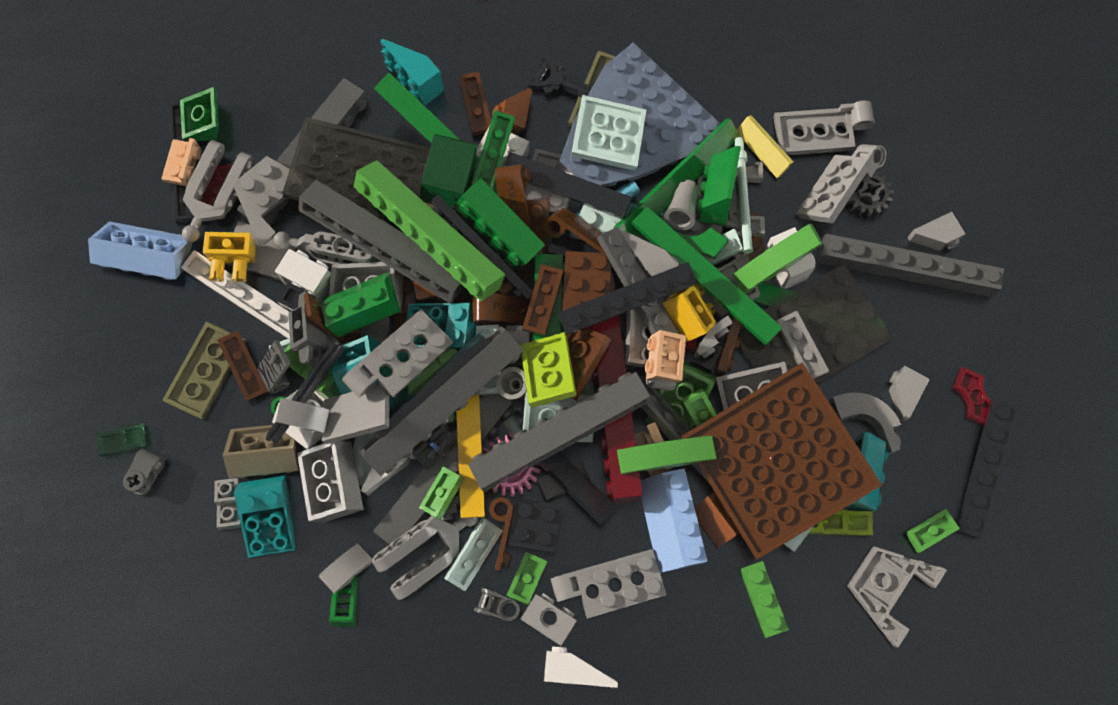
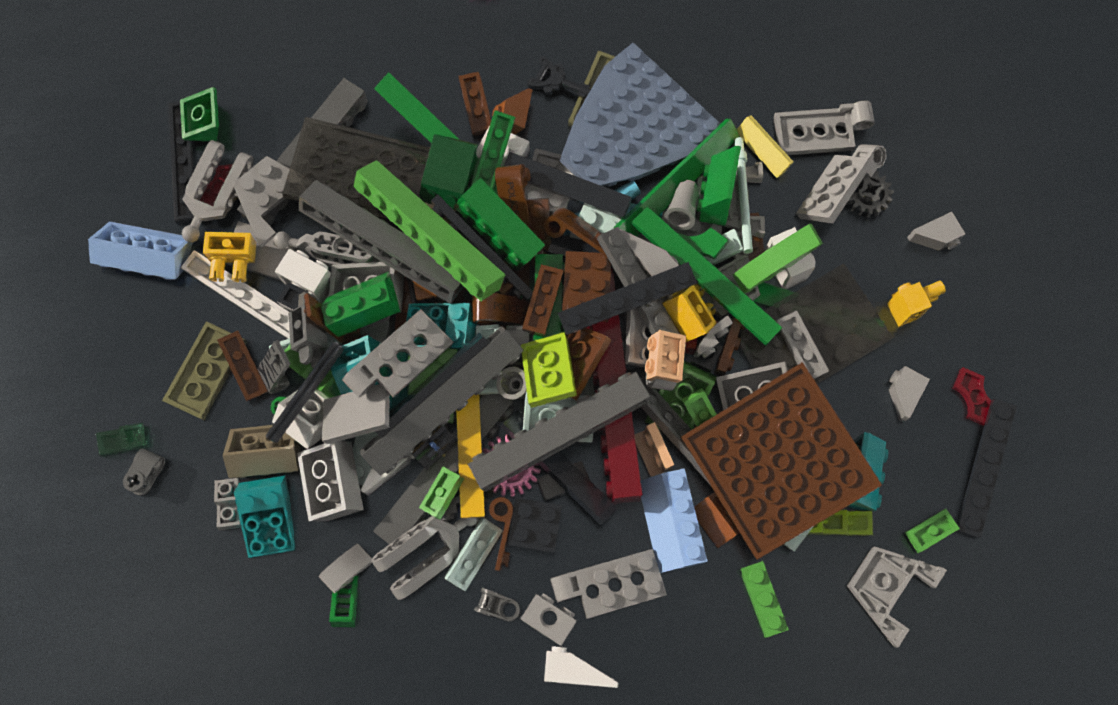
light nougat bracket [161,138,201,186] -> none
light grey slope [275,398,329,433] -> none
teal slope [380,39,445,106] -> none
bright green plate [506,552,547,606] -> none
light aqua plate [571,95,646,171] -> none
bright green slope [617,435,717,475] -> none
dark grey brick [817,234,1004,297] -> none
light grey arch [828,392,901,455] -> none
none -> yellow brick [887,281,946,327]

